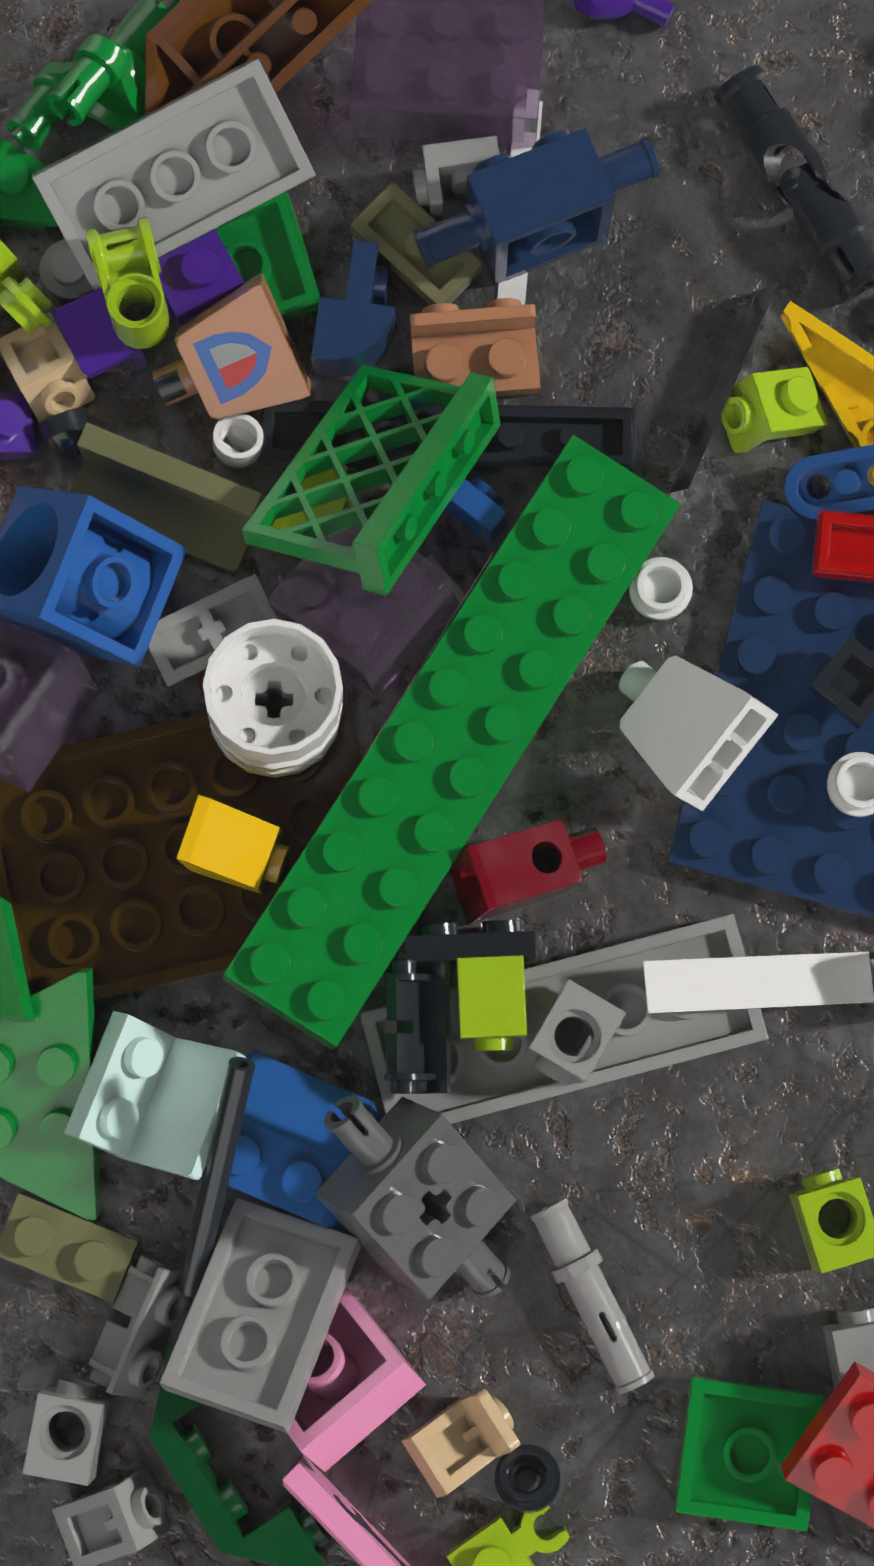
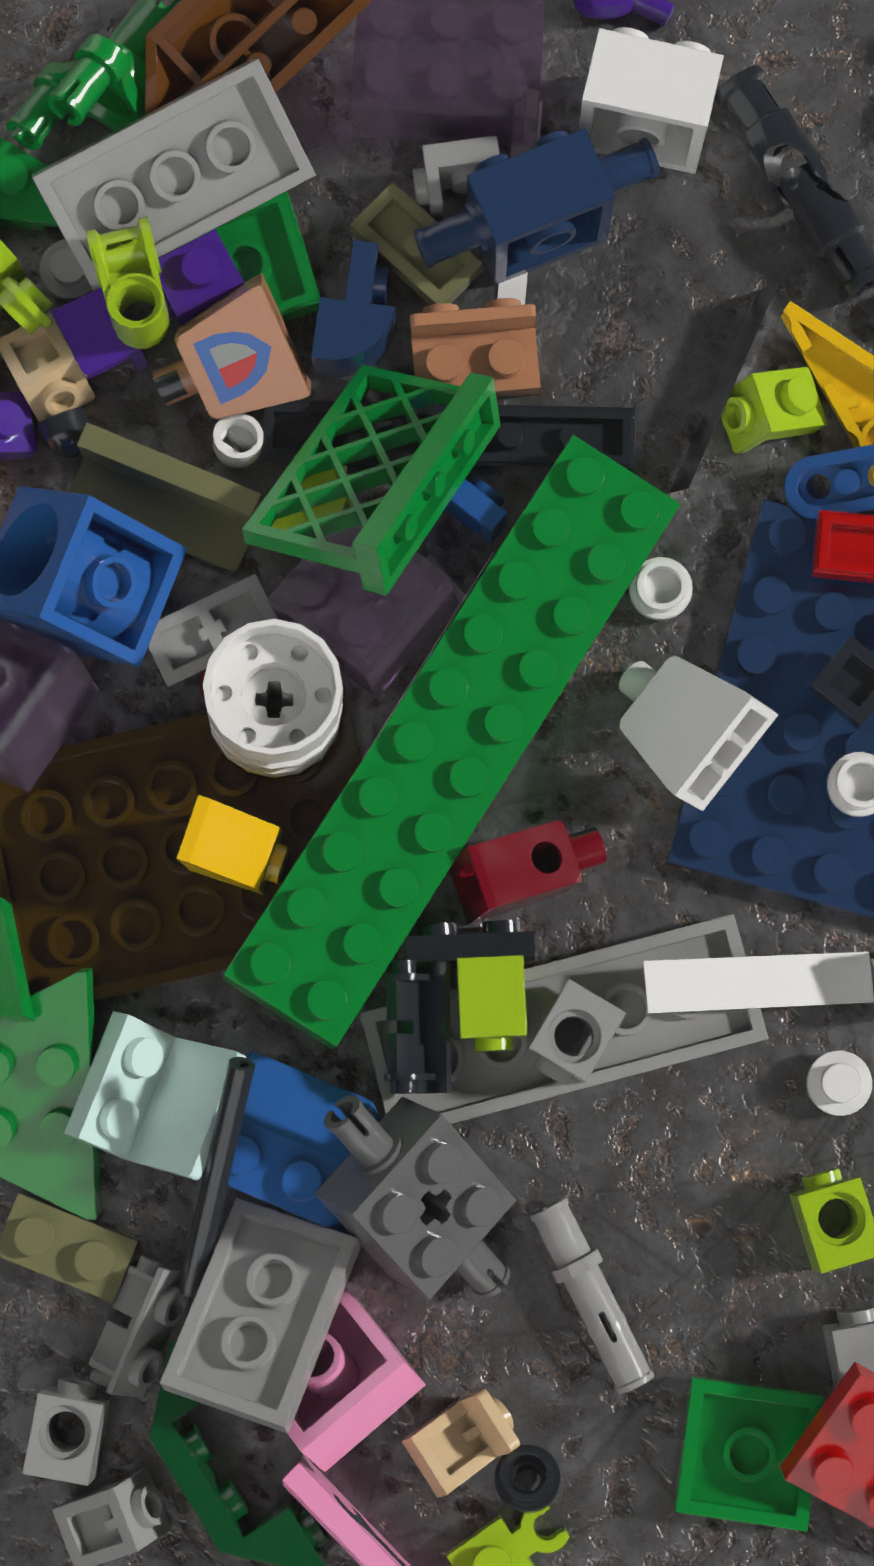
none -> white brick [579,27,724,174]
none -> white plate [806,1051,872,1116]

